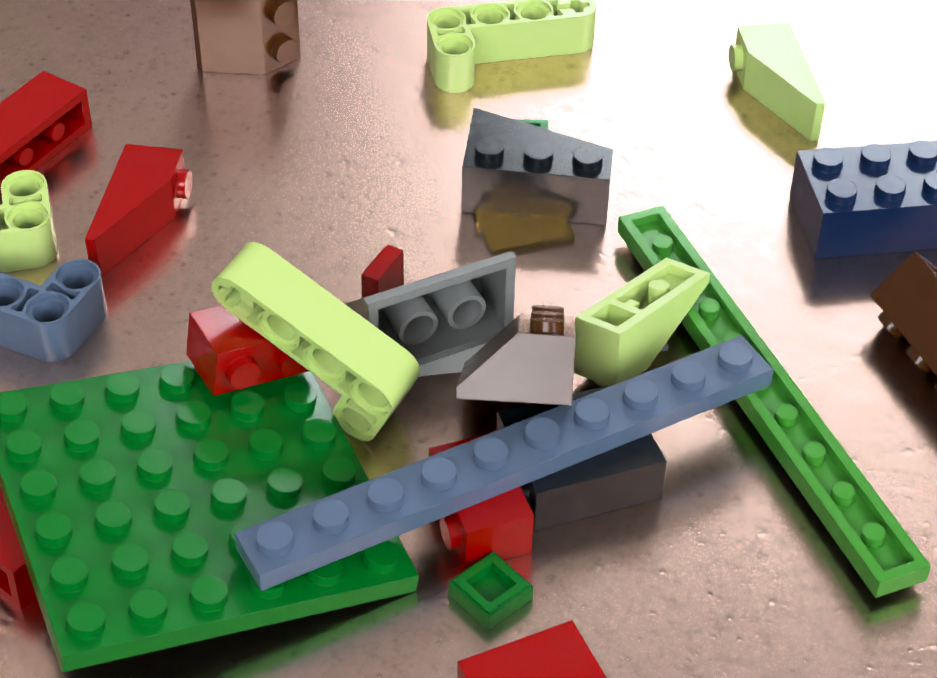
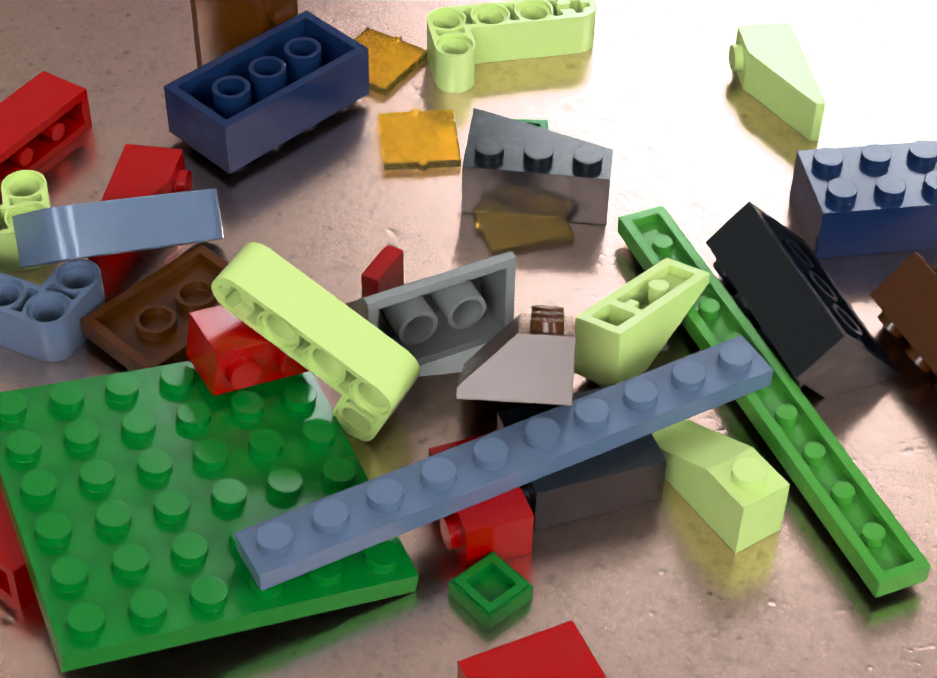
none -> sand blue beam [12,189,224,268]
none -> reddish brown plate [80,244,229,371]
none -> dark blue brick [164,10,370,174]
none -> clear yellow piece [354,27,427,96]
none -> clear yellow piece [378,108,462,172]
none -> yellowish green slope [652,419,790,554]
none -> black slope [705,201,900,397]

